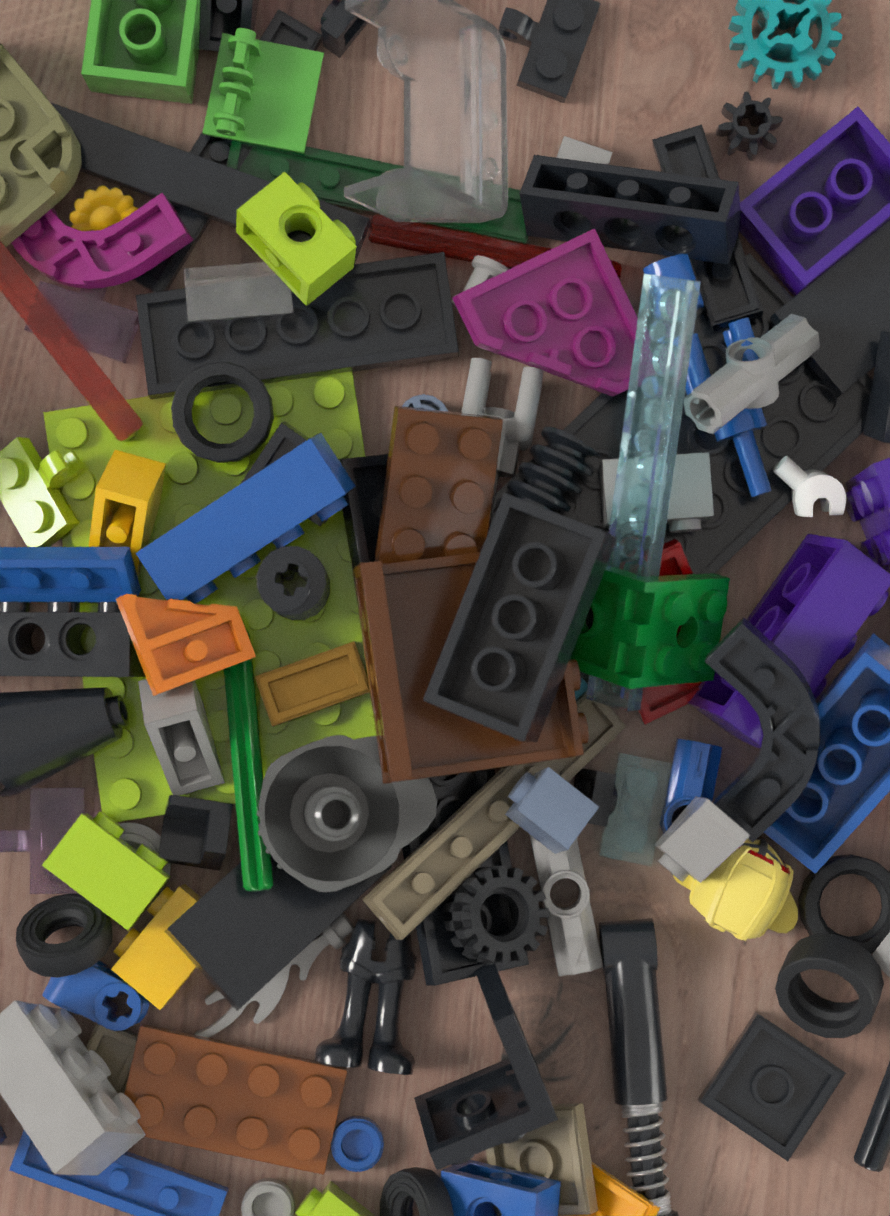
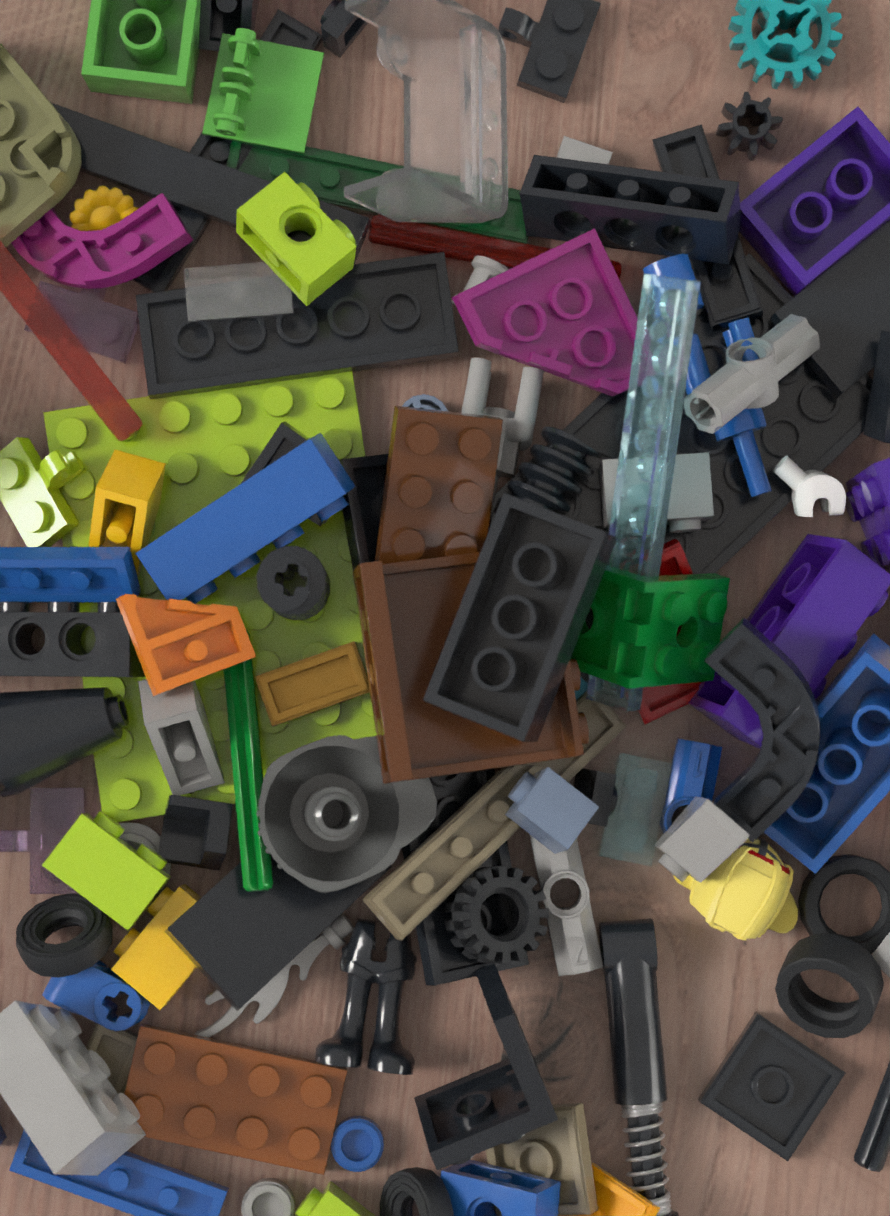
black tyre [171,362,274,463] -> none

